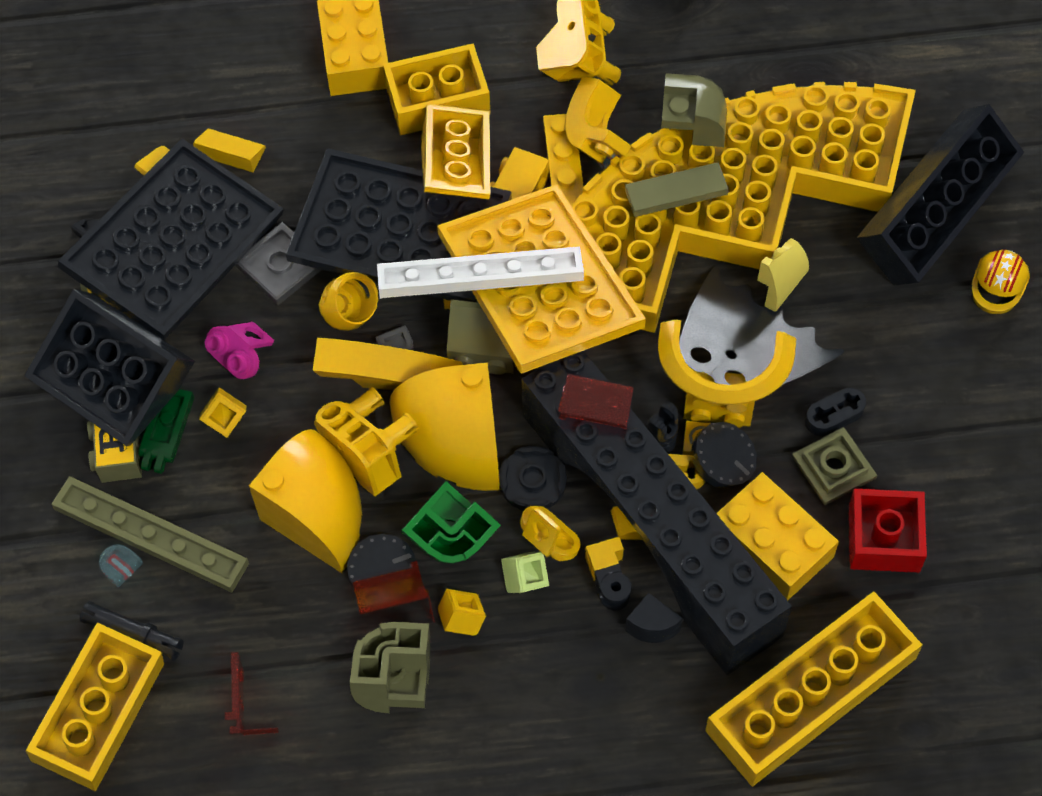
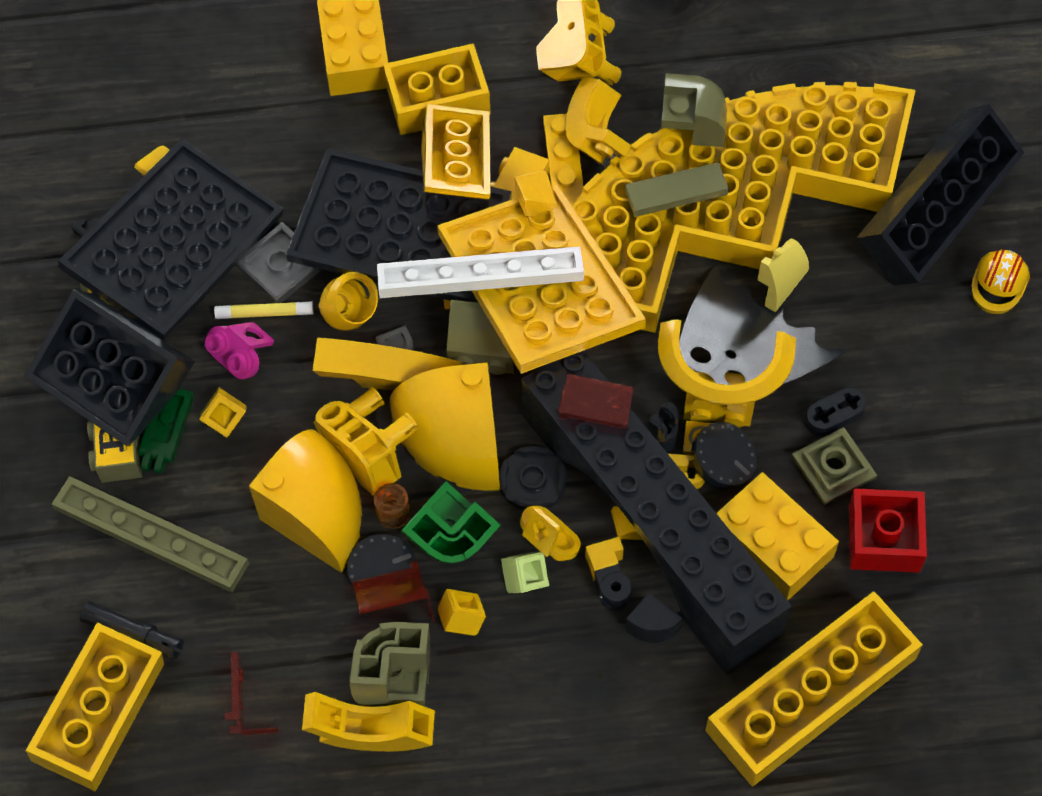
clear light blue tile [99,544,143,588] -> none
yellow slope [193,128,266,172] -> none
none -> light yellow bar [214,301,314,319]
none -> yellow arch [302,692,435,752]
none -> clear orange wheel [374,483,410,529]
none -> yellow slope [515,170,557,216]

